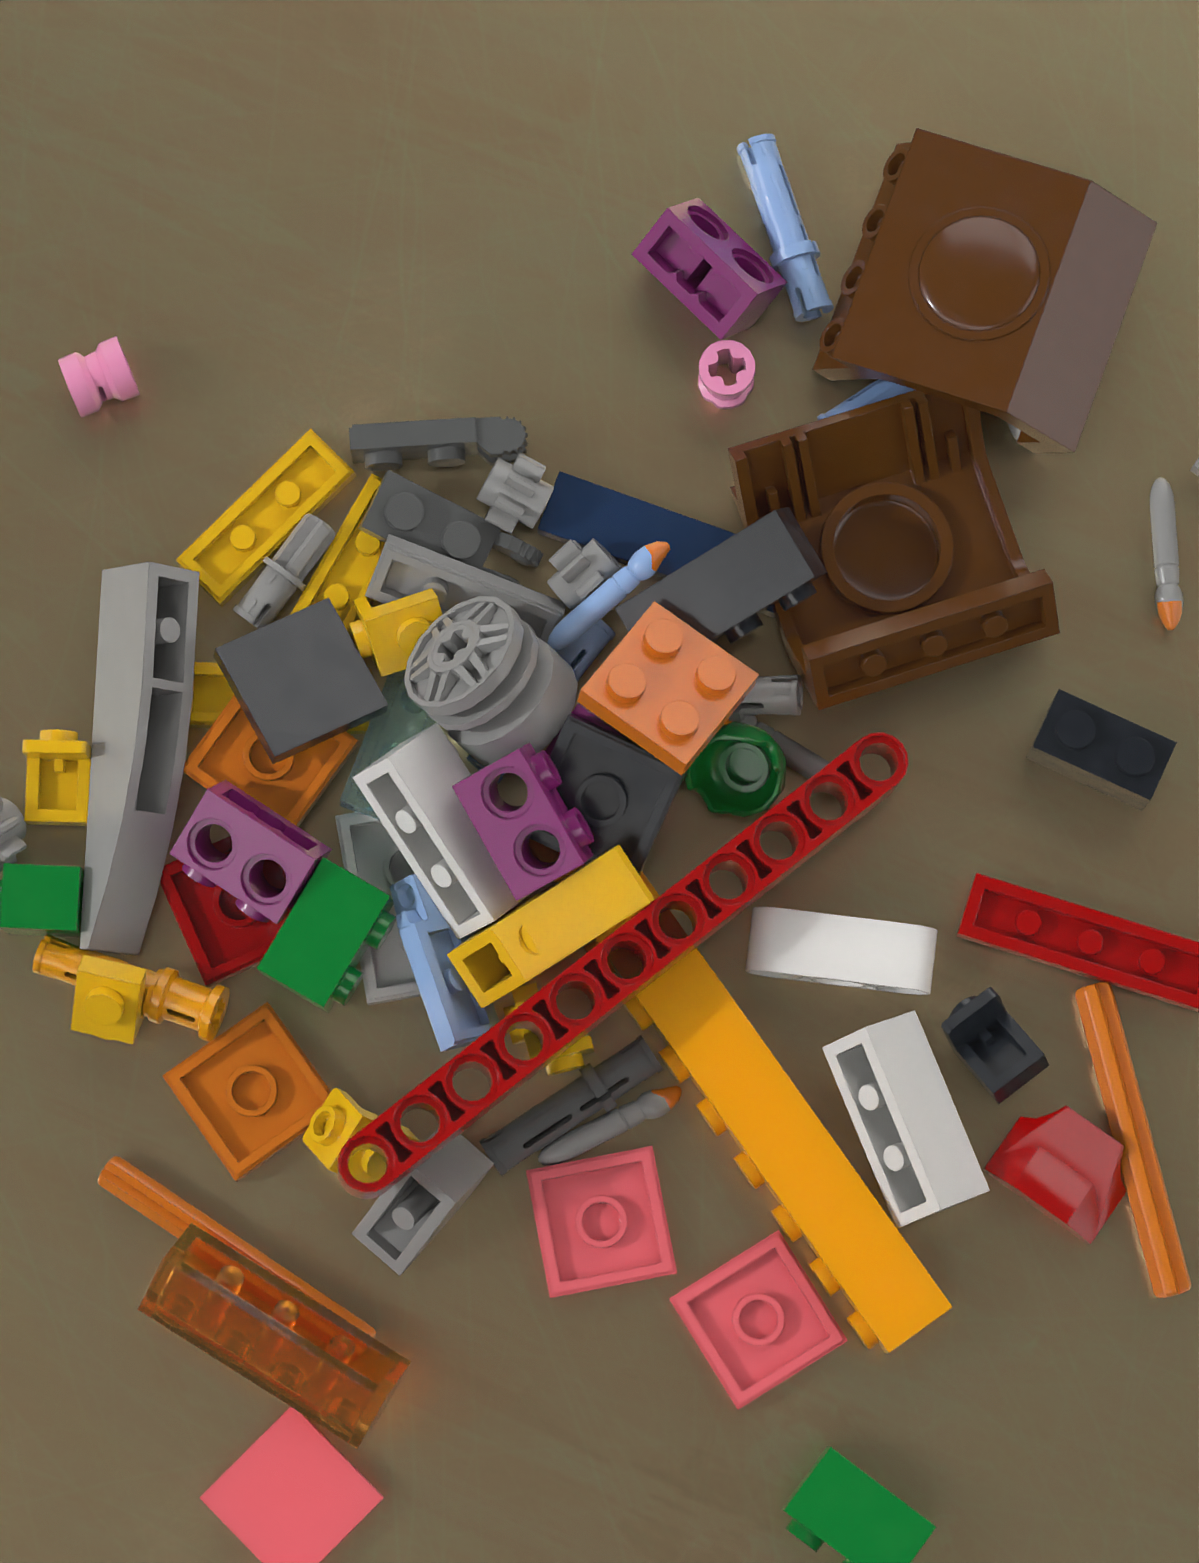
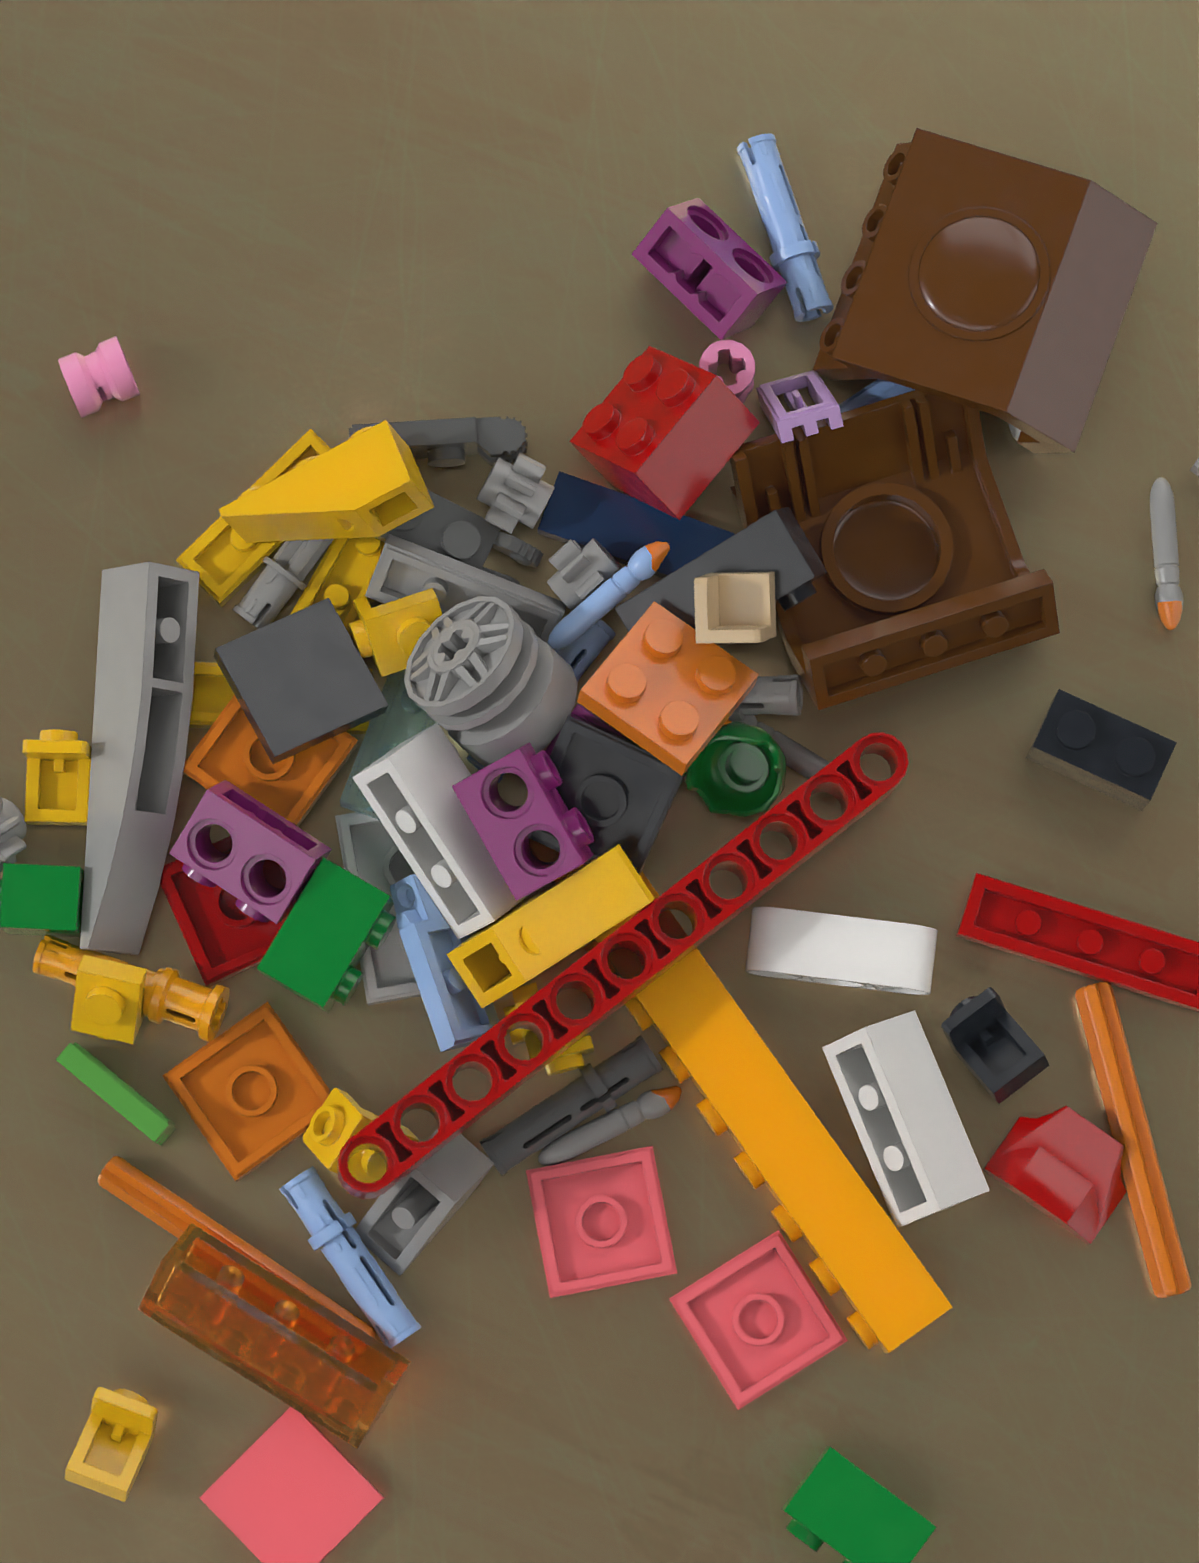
none -> bright green tile [56,1042,176,1146]
none -> yellow bracket [65,1387,158,1502]
none -> yellow slope [219,420,434,543]
none -> light blue pin [279,1166,422,1351]
none -> red brick [569,346,760,520]
none -> tan panel [694,572,776,643]
none -> lavender tile [756,370,844,443]

